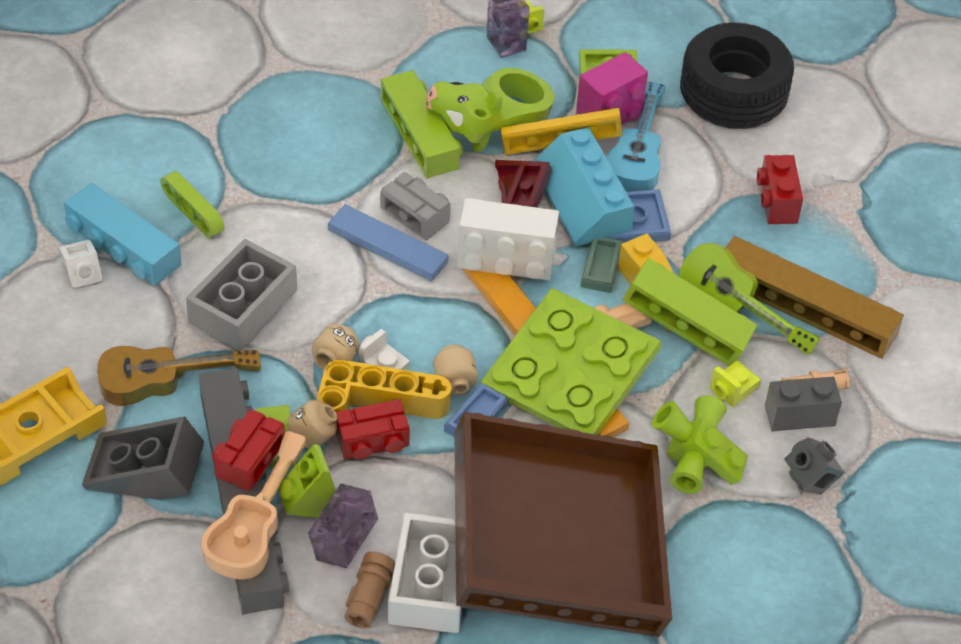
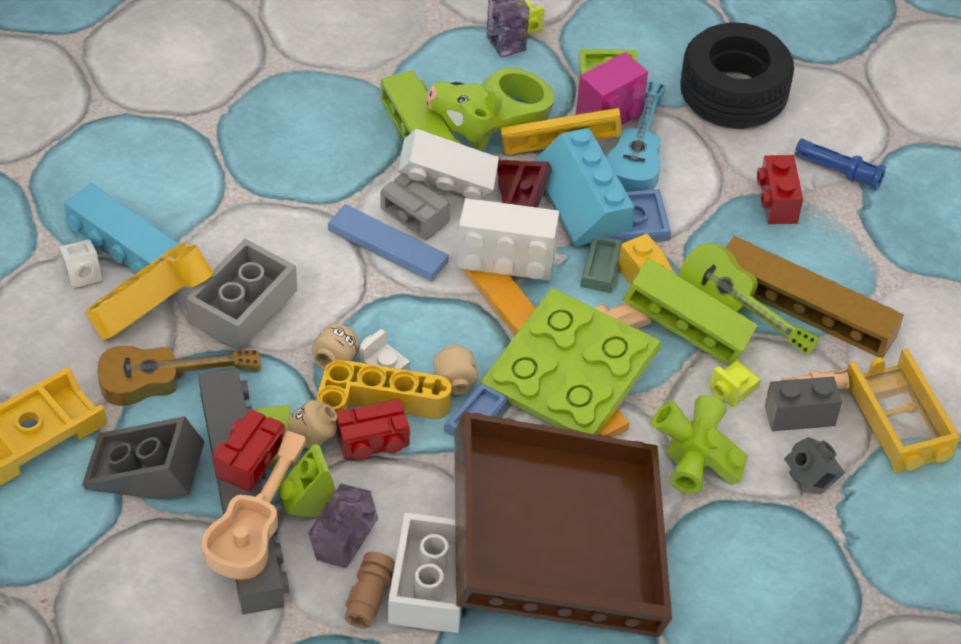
lime beam [160,171,225,238] -> none
none -> yellow beam [84,243,214,340]
none -> white brick [398,129,499,200]
none -> blue pin [794,138,886,190]
none -> yellow door [847,348,960,473]

